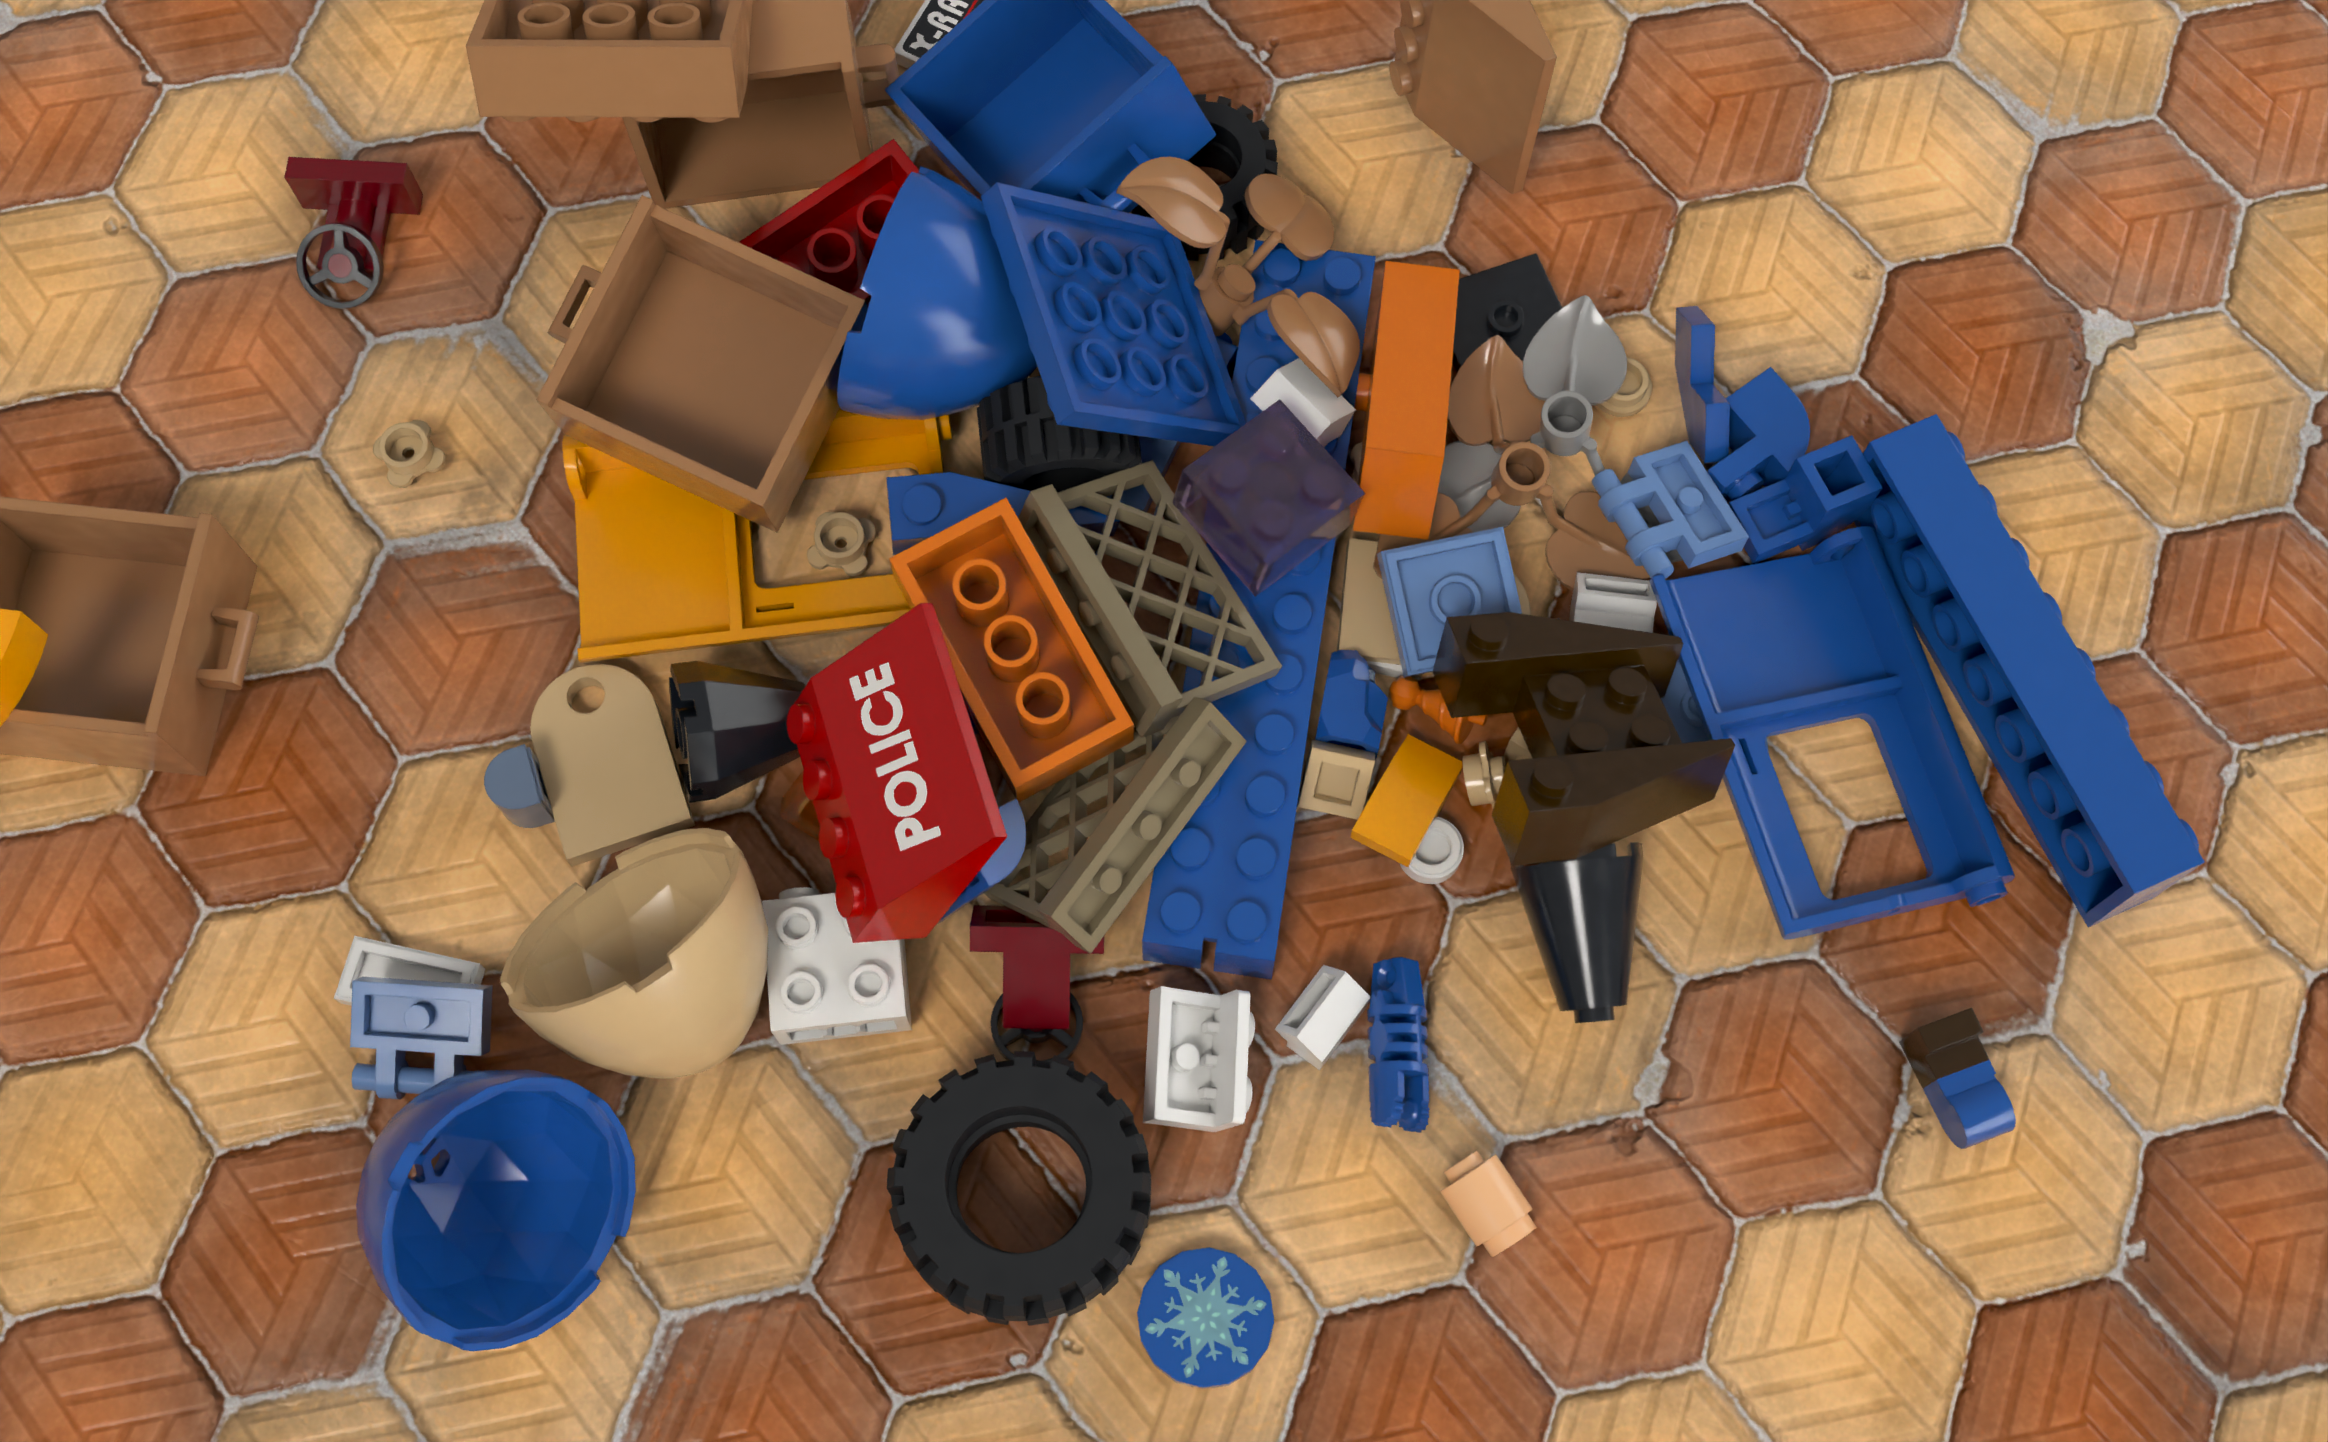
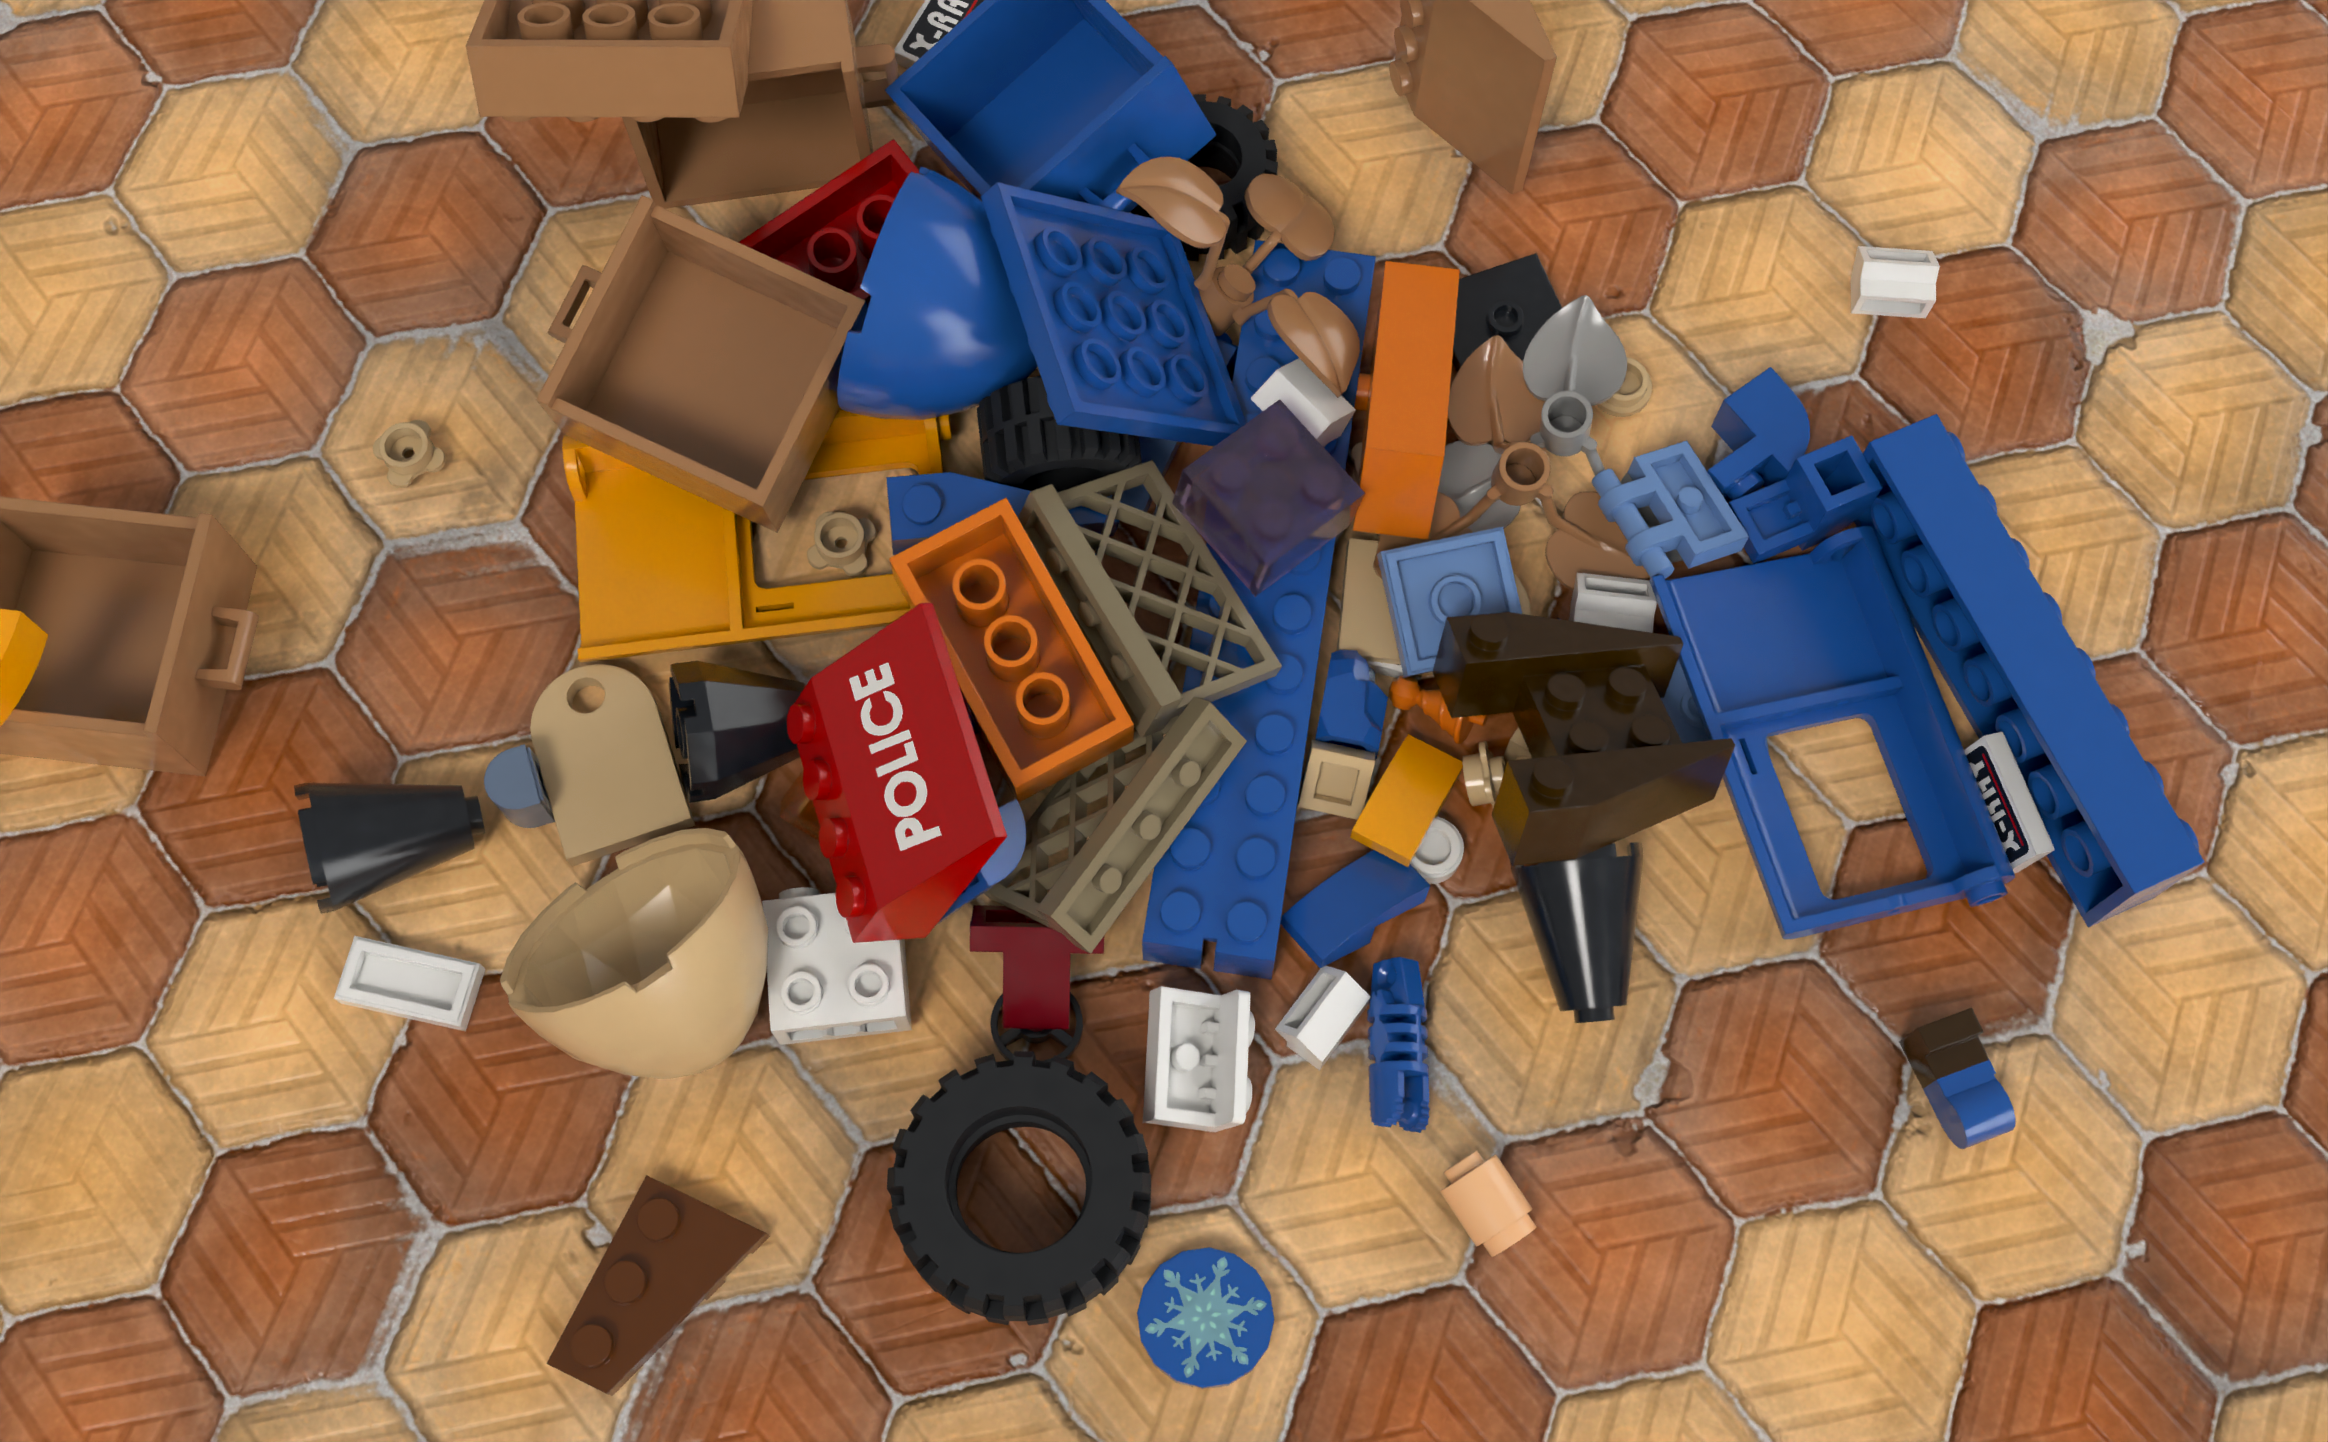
dark red piece [284,157,423,309] -> none
medium blue plate [350,977,493,1099] -> none
blue piece [356,1070,636,1351] -> none
blue tile [1675,306,1730,463] -> none
none -> black cone [294,783,485,914]
none -> reddish brown wing [547,1175,770,1396]
none -> blue slope [1280,850,1430,968]
none -> white piece [1850,246,1940,318]
none -> tile [1964,732,2055,873]

